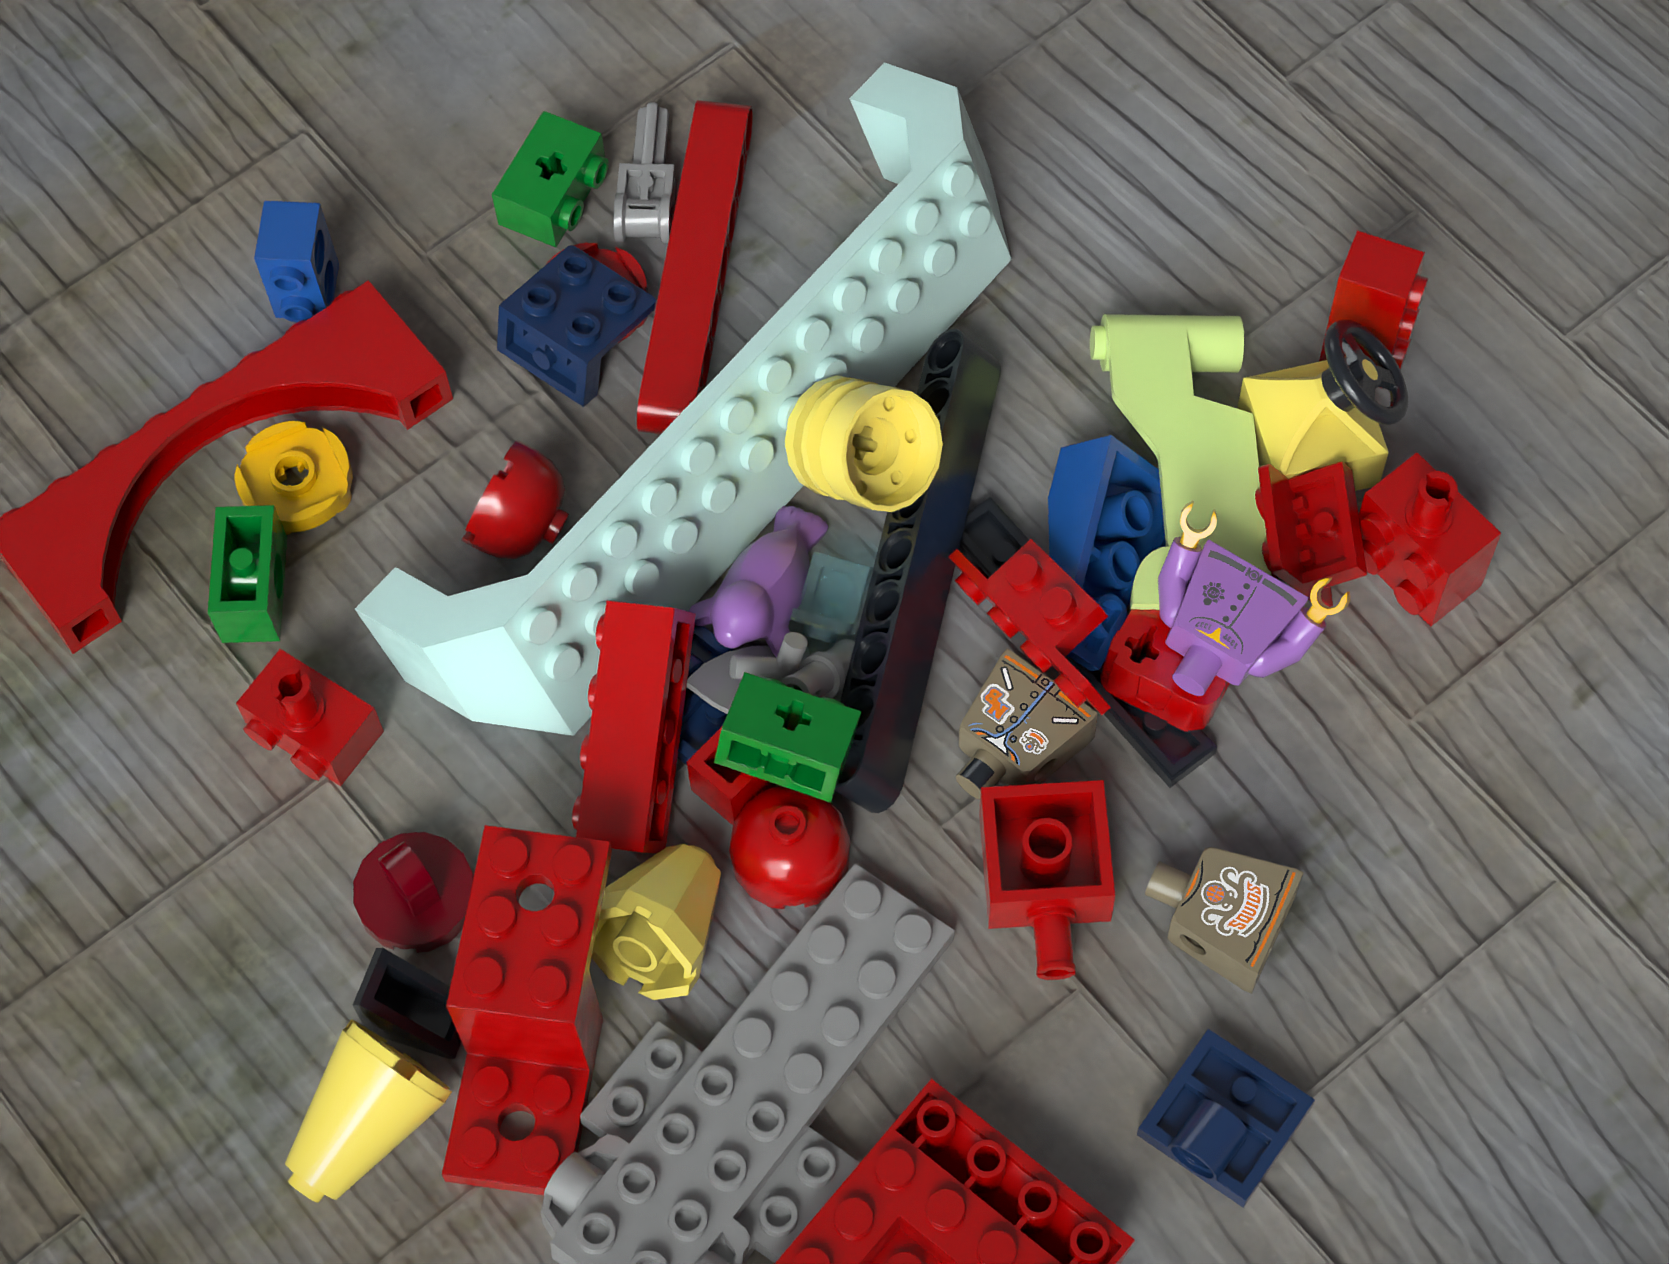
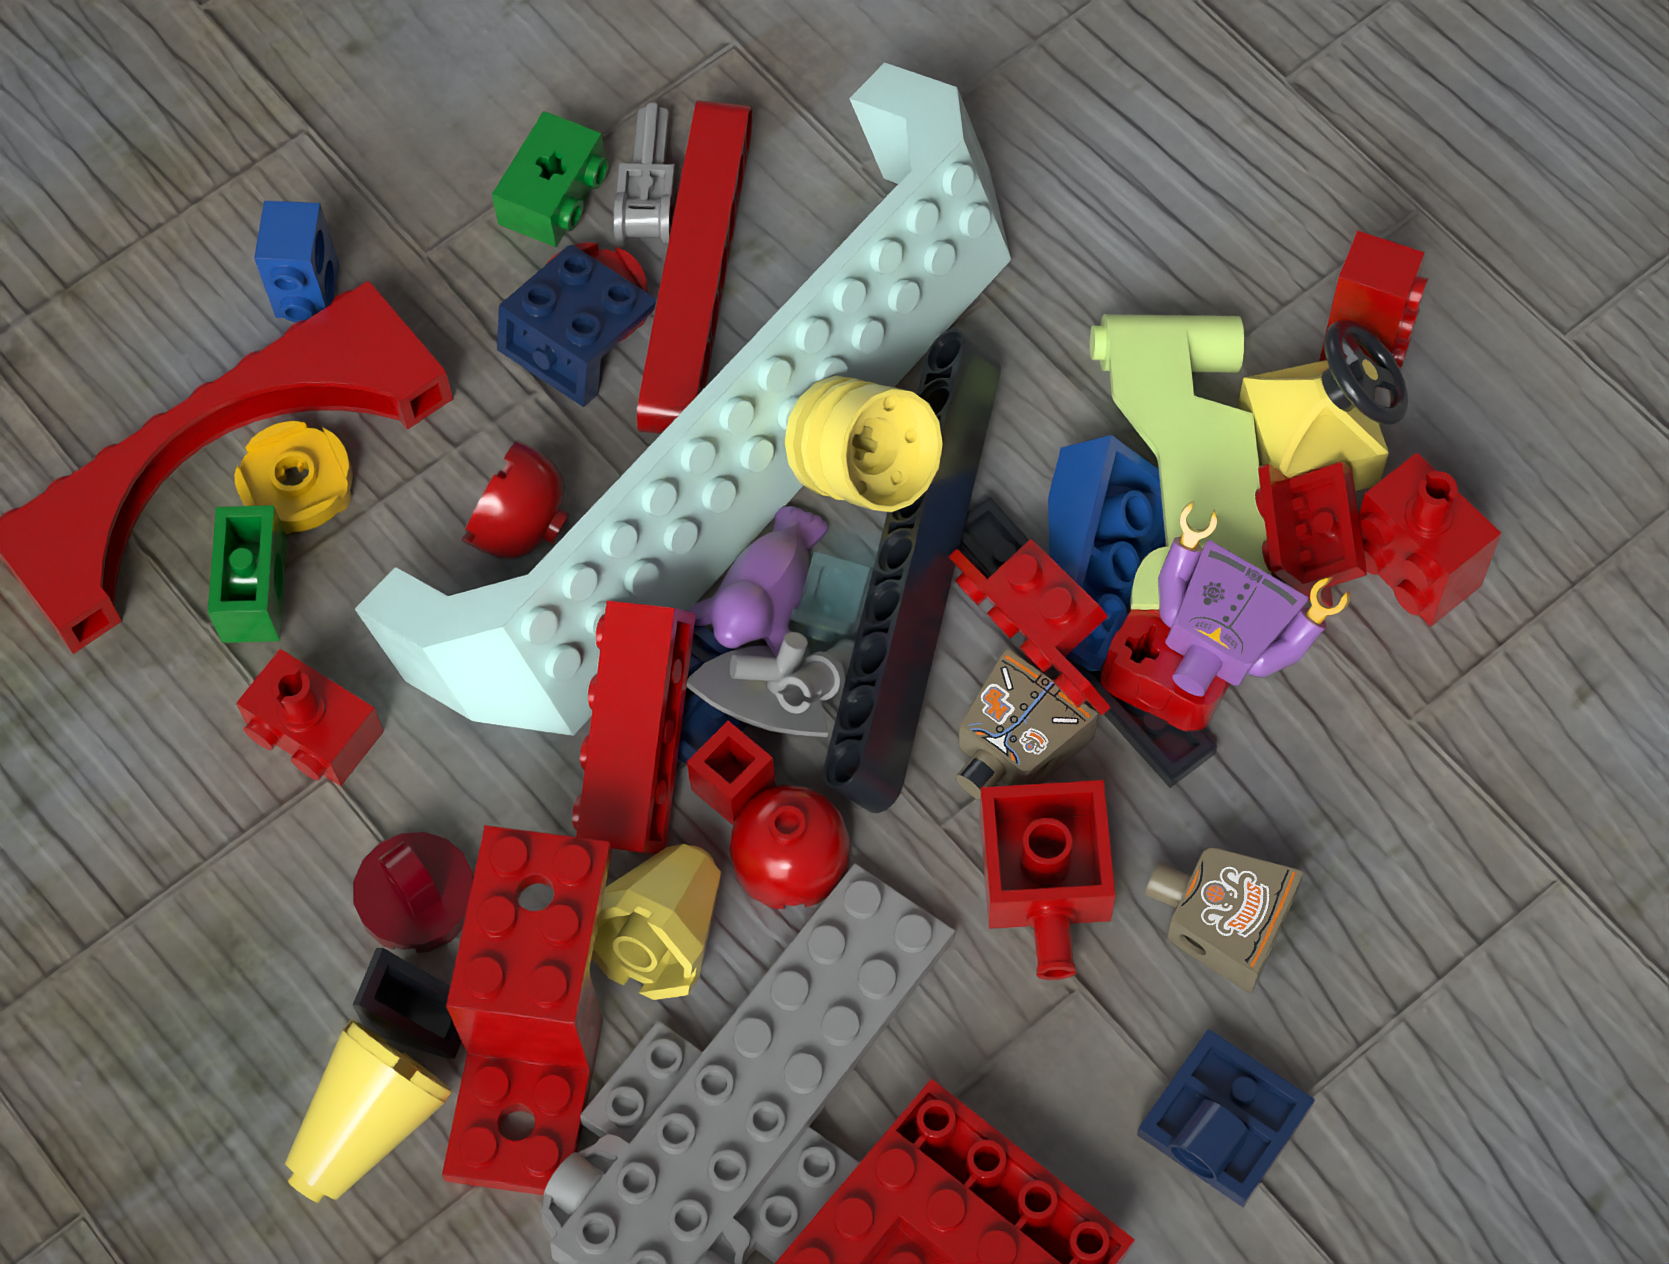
green brick [714,672,861,803] -> none

